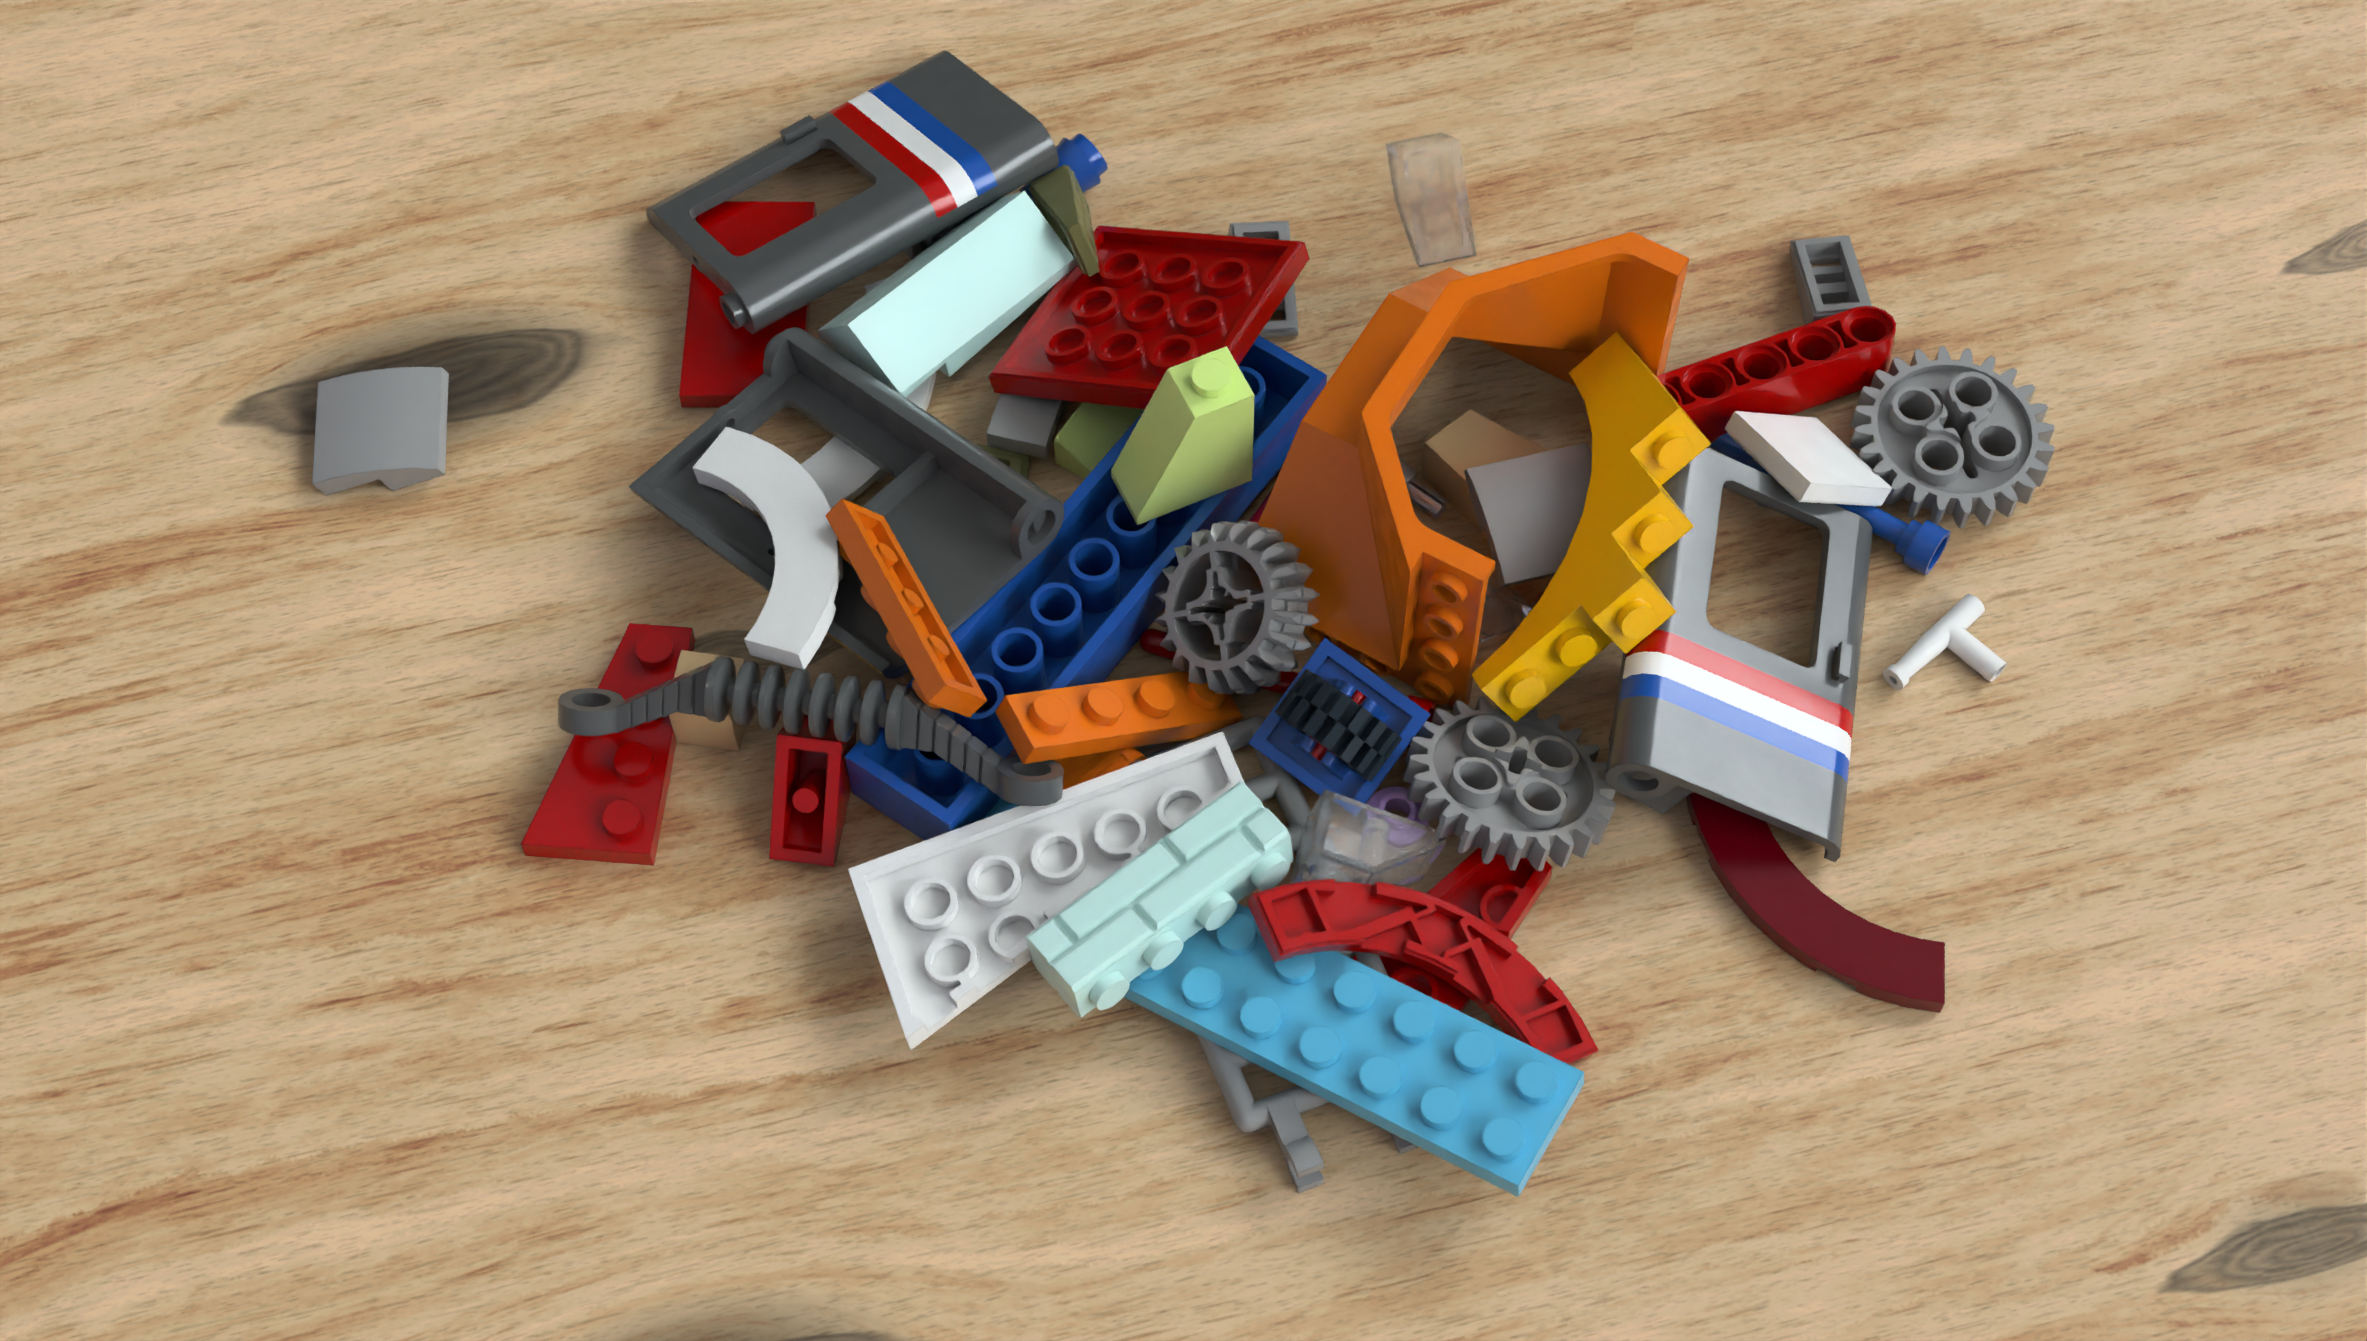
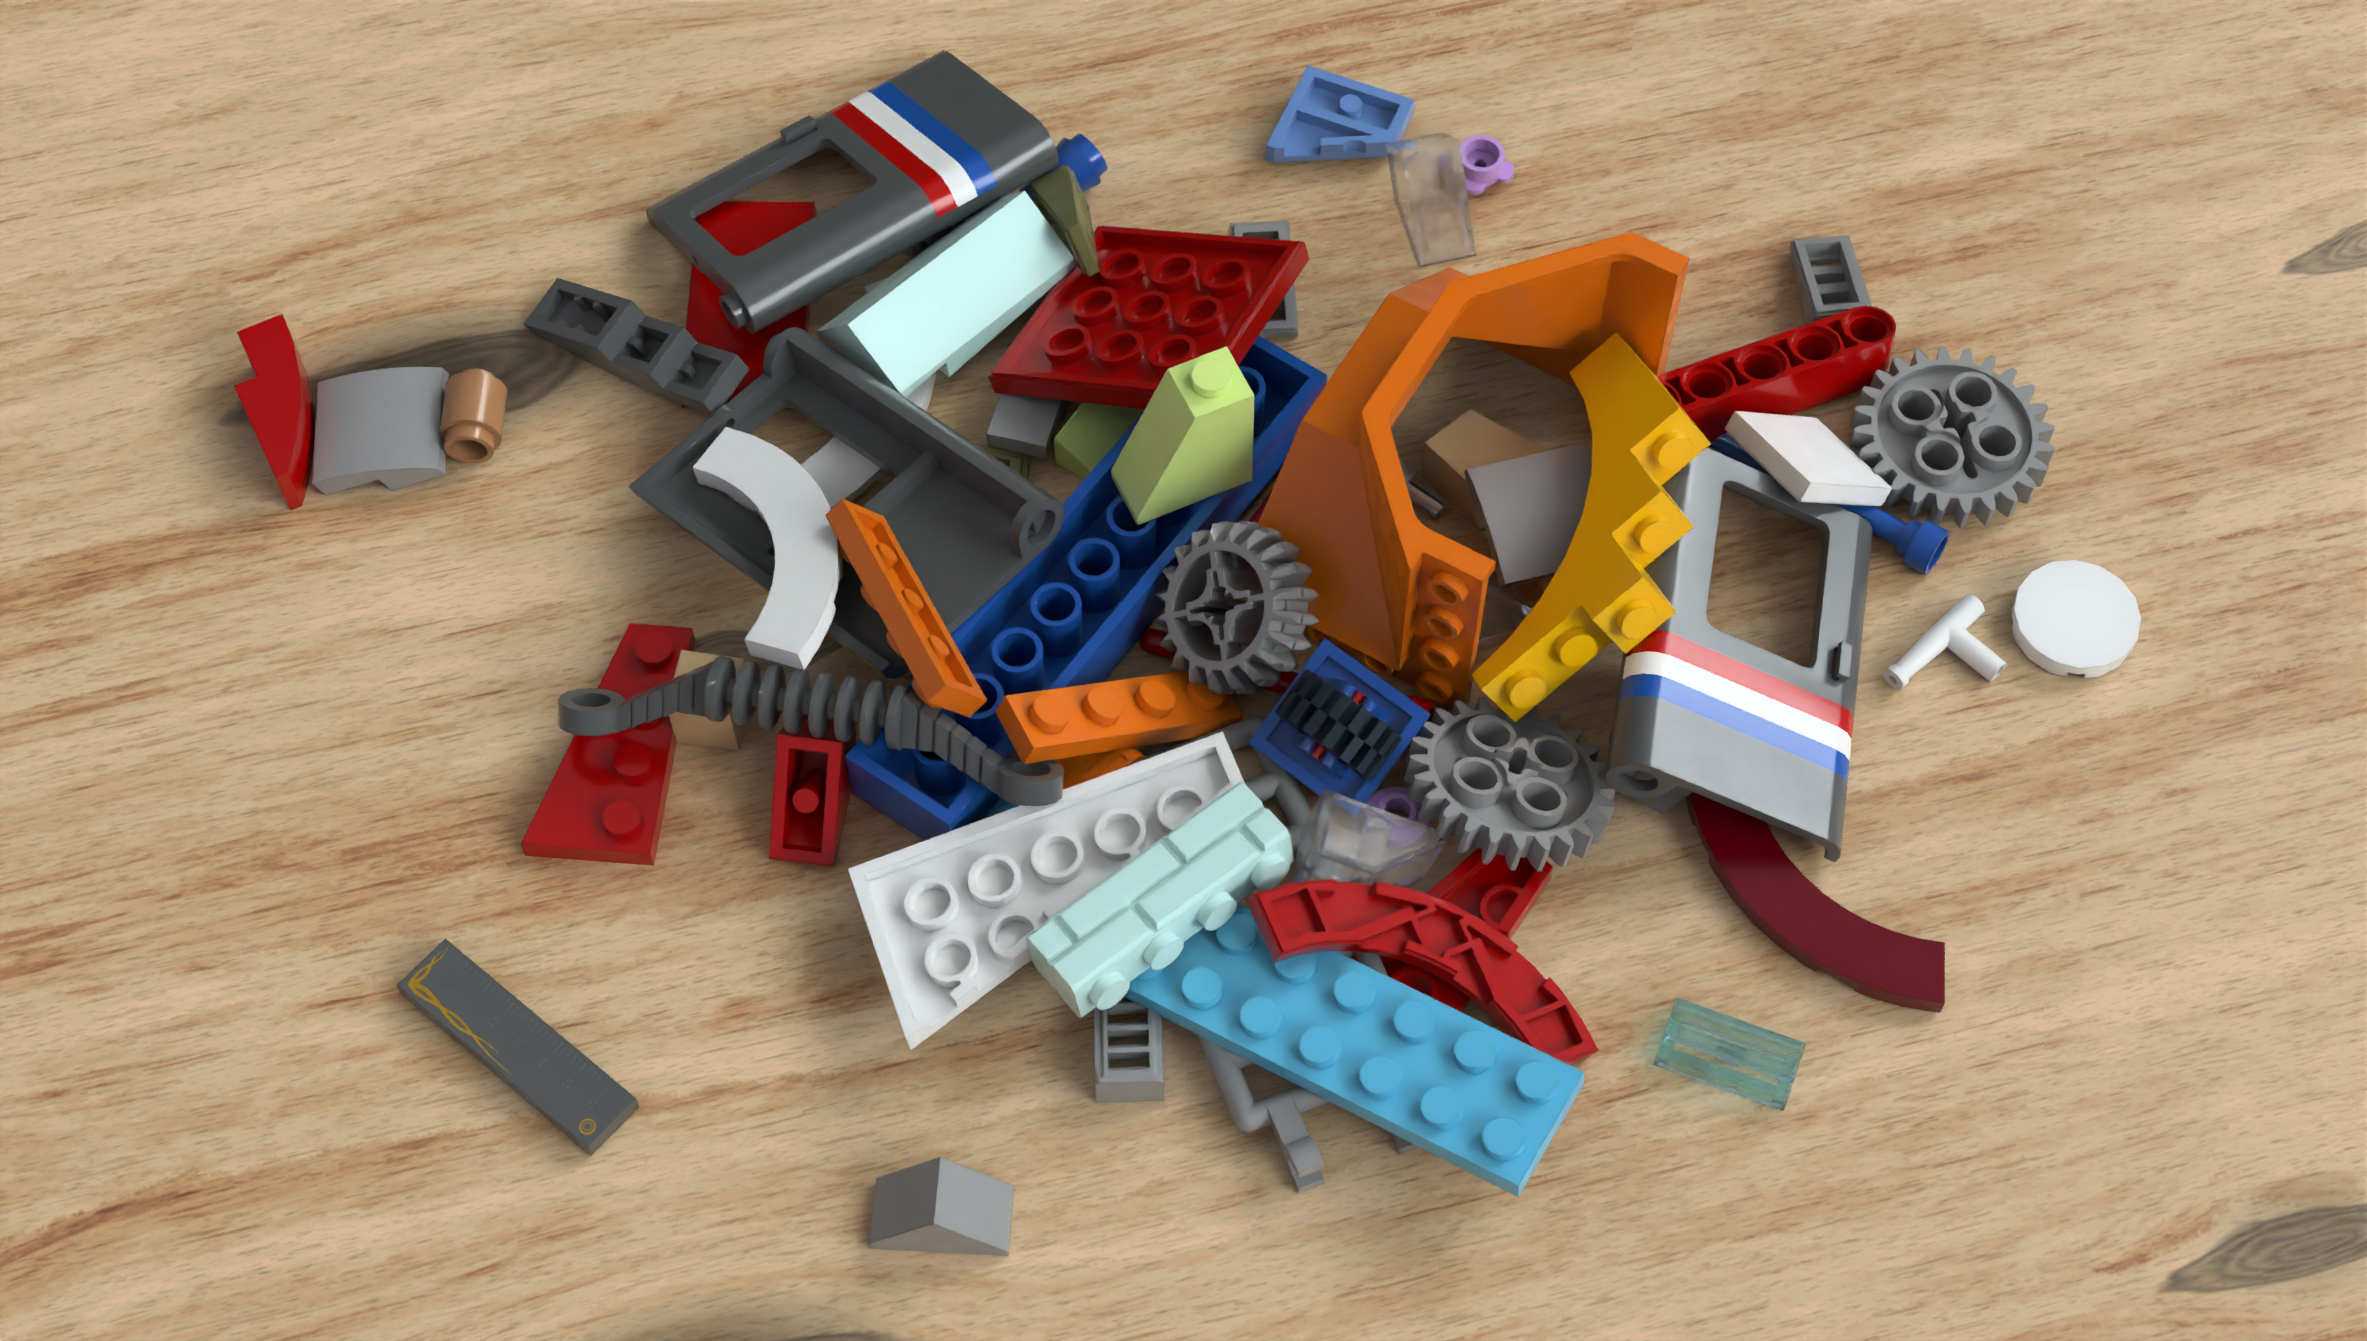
none -> red slope [234,314,315,510]
none -> dark grey tile [397,938,639,1156]
none -> medium nougat brick [439,368,507,463]
none -> dark grey slope [524,278,750,416]
none -> light grey slope [869,1157,1014,1256]
none -> light grey slope [1094,1000,1164,1103]
none -> medium blue wing [1265,65,1415,163]
none -> lavender plate [1446,135,1515,195]
none -> clear light blue tile [1653,997,1806,1111]
none -> white tile [2011,560,2141,678]

